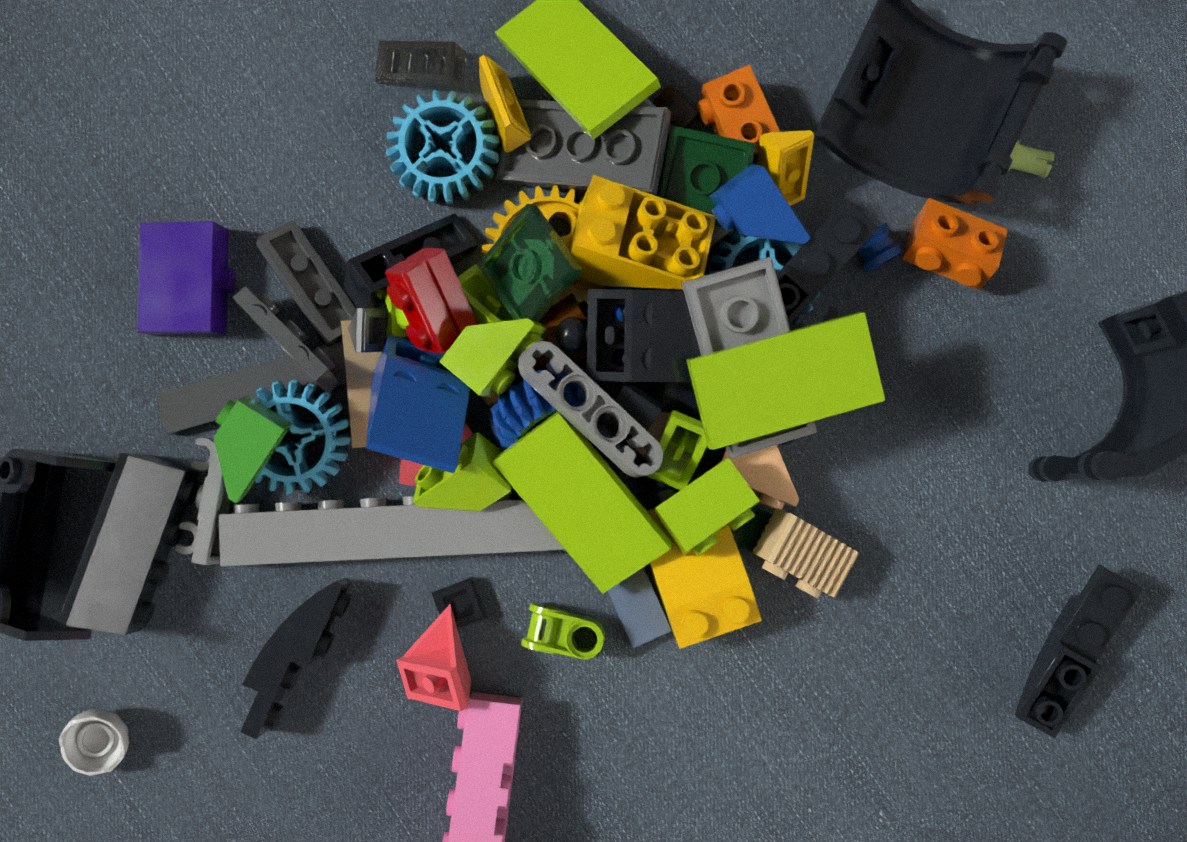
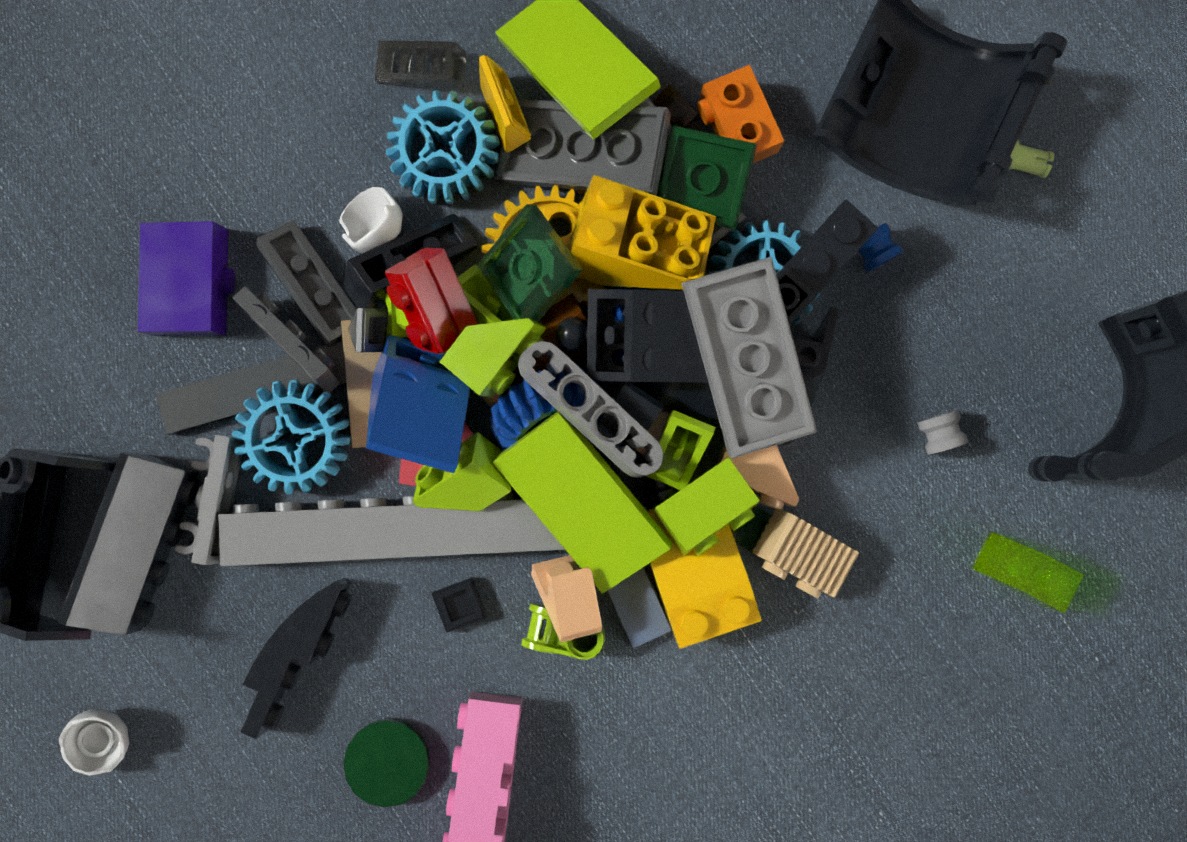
bright green slope [213,395,293,503] -> none
coral slope [396,604,472,711] -> none
lime tile [686,312,885,450] -> none
blue slope [710,164,811,244] -> none
yellow slope [757,130,814,206] -> none
orange brick [902,198,1008,291] -> none
black slope [1015,564,1143,738] -> none
none -> white hair [339,187,403,253]
none -> dark green tile [343,718,431,807]
none -> light nougat slope [531,555,602,643]
none -> light grey wheel [917,410,969,455]
none -> clear neon green slope [971,532,1084,614]

